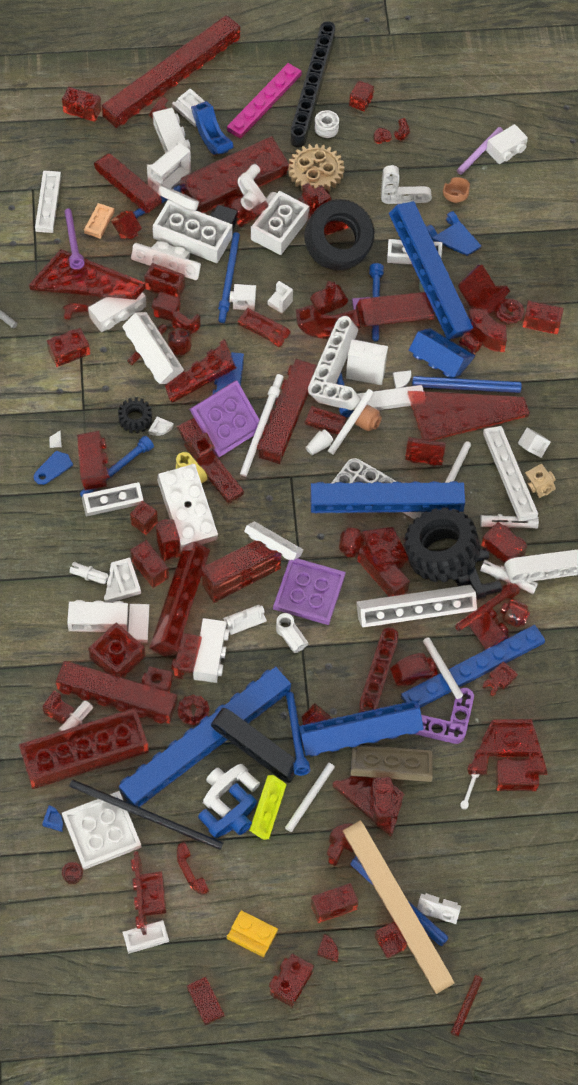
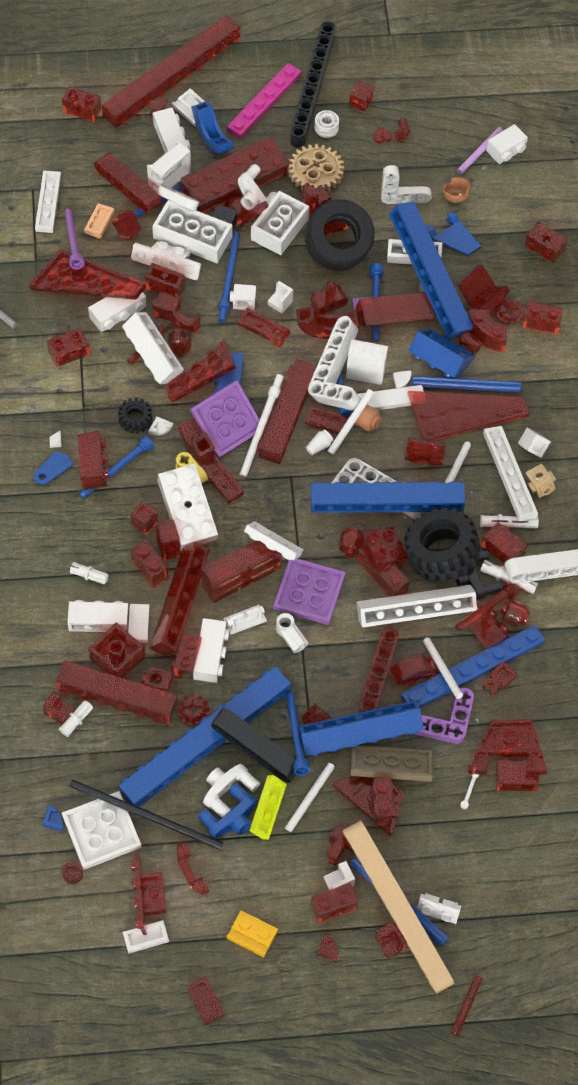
clear red brick [19,708,149,789] -> none
clear red bar [63,303,90,319] -> none
white brick [82,482,144,516] -> none
white wing [104,558,141,603] -> none
clear red brick [269,953,314,1008] -> none
none -> white panel [323,861,355,895]
none -> clear red brick [525,221,568,263]

